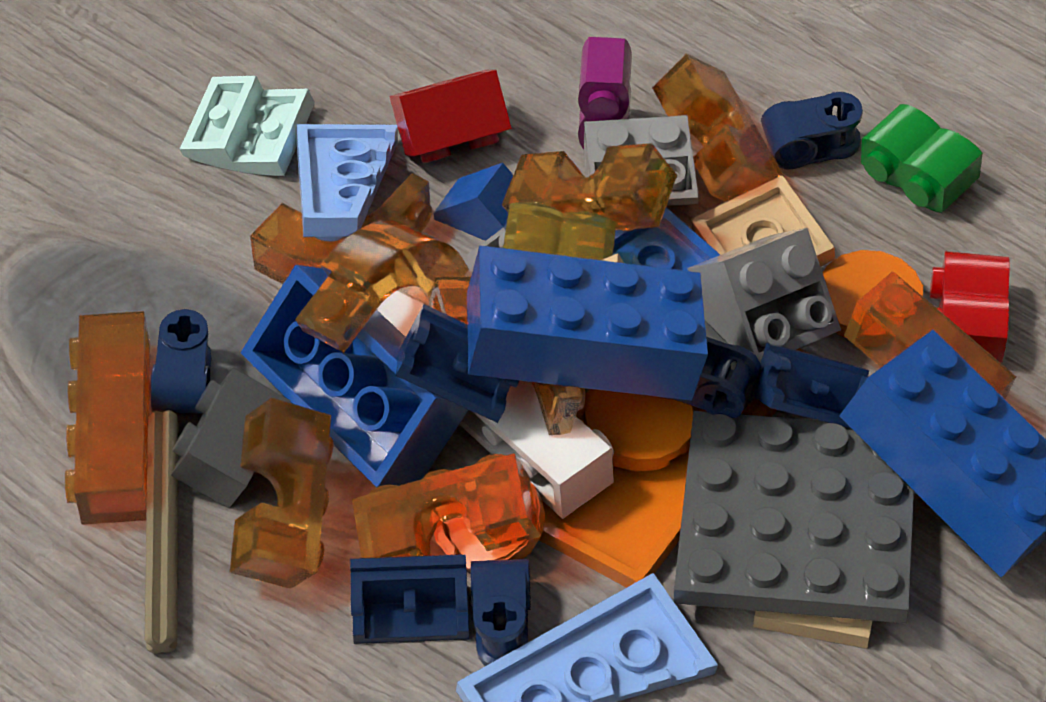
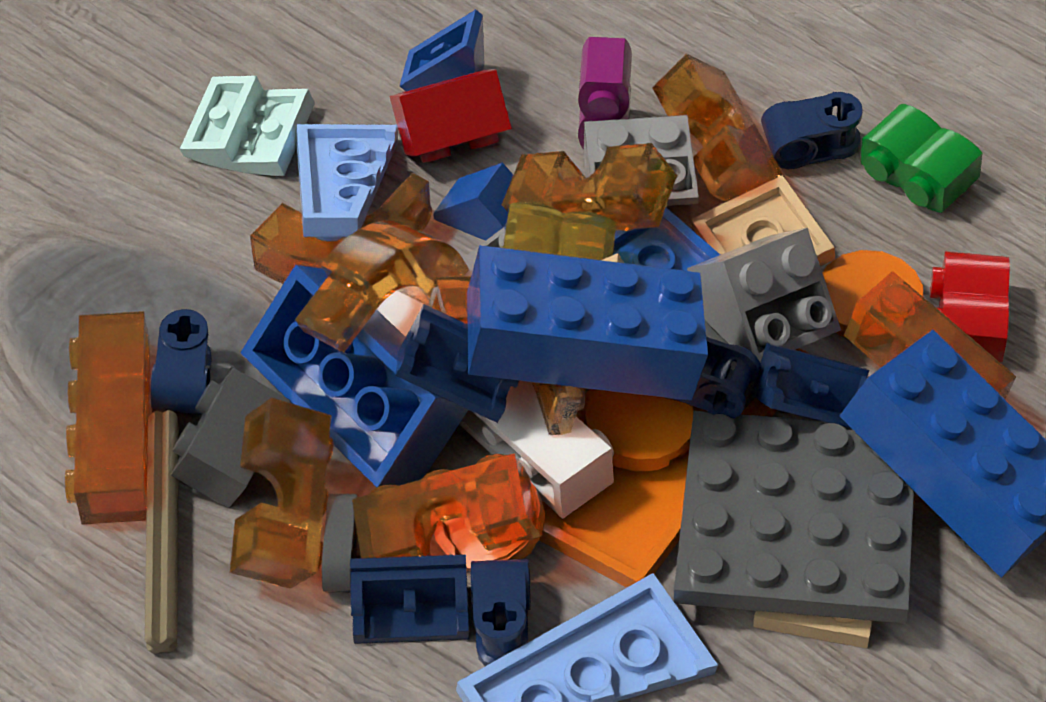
none -> dark grey beam [322,494,359,592]
none -> blue slope [400,9,485,91]

